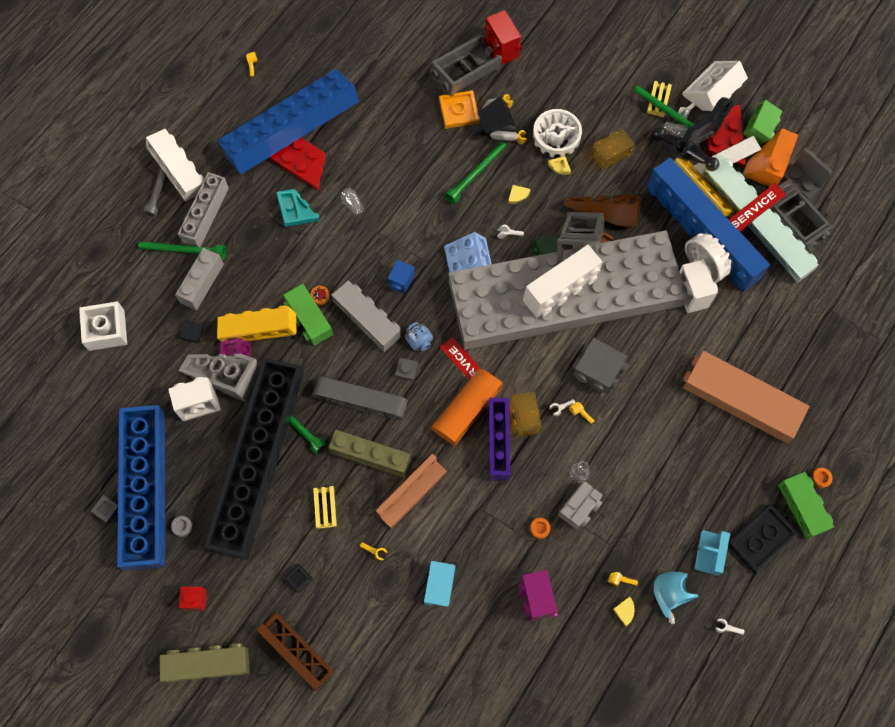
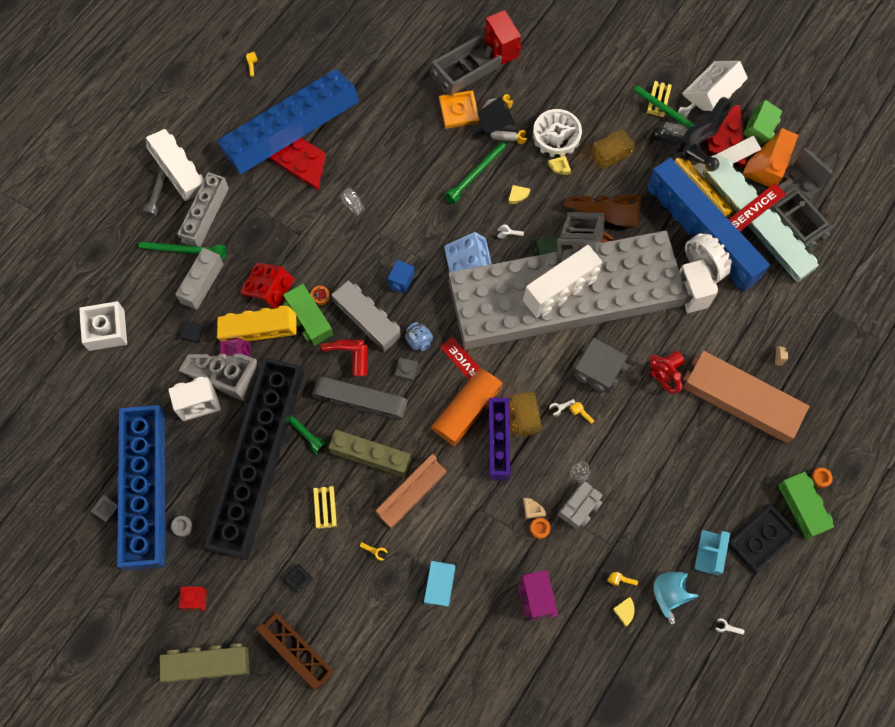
teal wing [276,189,319,227] -> none
none -> red bracket [240,263,294,309]
none -> red piece [320,339,367,376]
none -> tan tile [523,498,546,519]
none -> red piece [649,350,684,394]
none -> tan tile [775,346,788,366]

